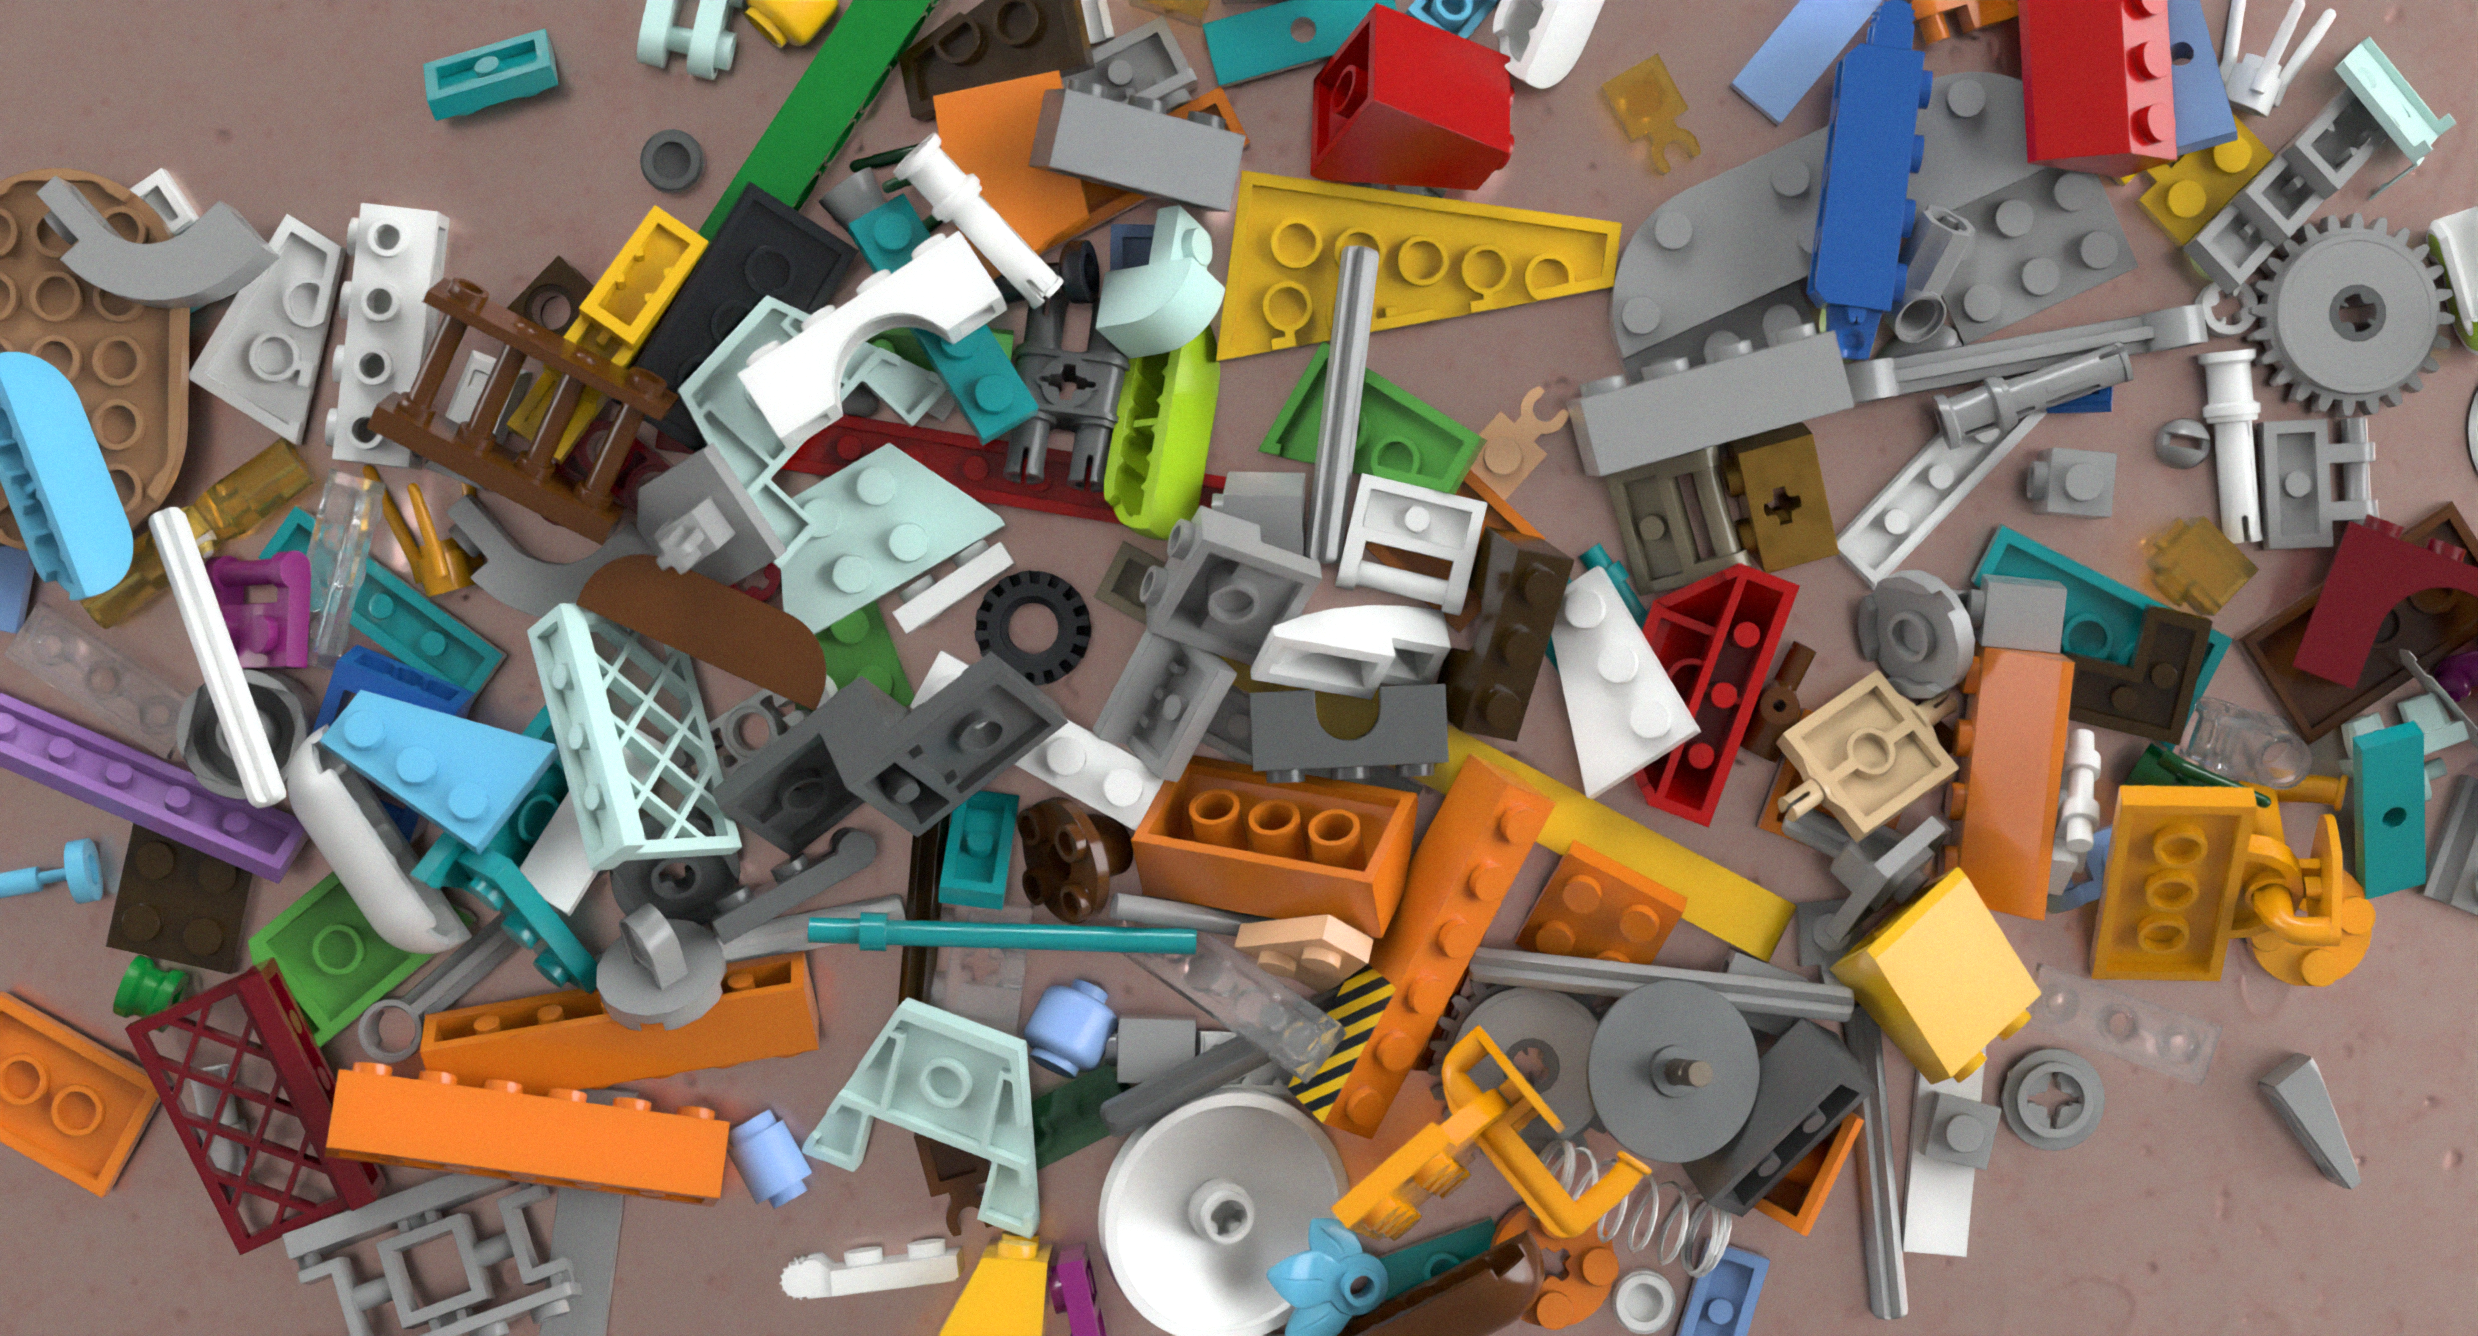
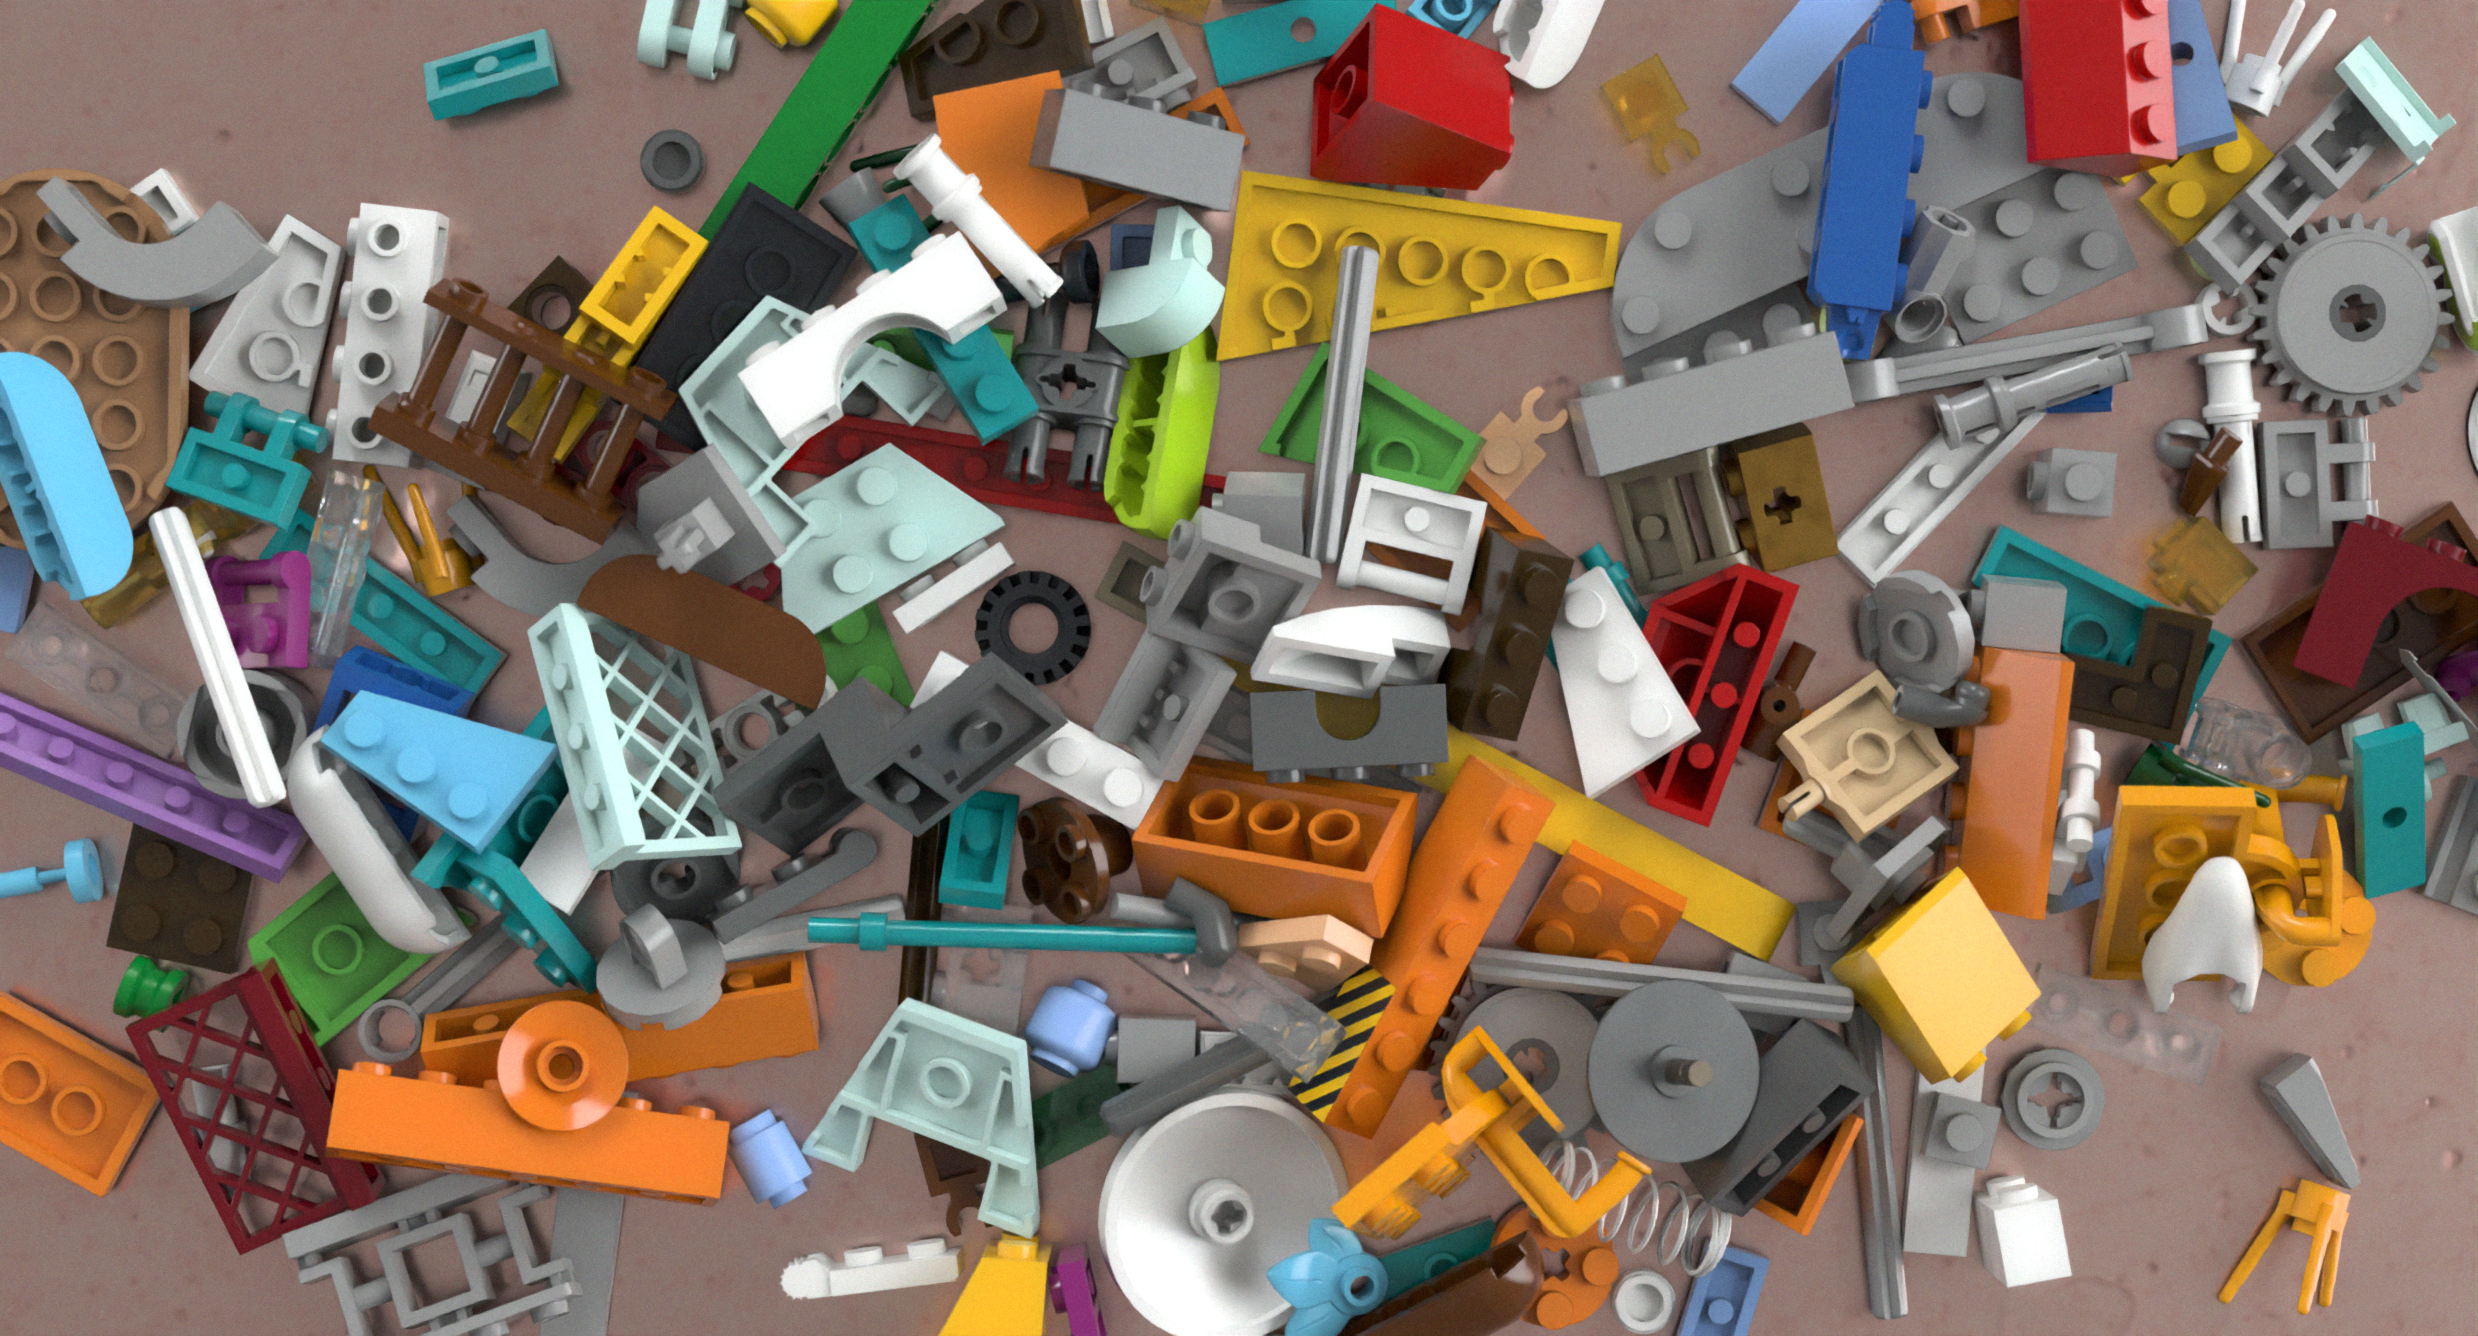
none -> teal plate [165,390,329,531]
none -> orange dish [497,1000,629,1132]
none -> dark grey arm [1163,876,1239,968]
none -> dark grey arm [1892,680,1991,728]
none -> white brick [1972,1175,2072,1288]
none -> white animal [2141,857,2263,1014]
none -> reddish brown bar [2179,427,2243,517]
none -> light orange plant [2219,1179,2351,1315]

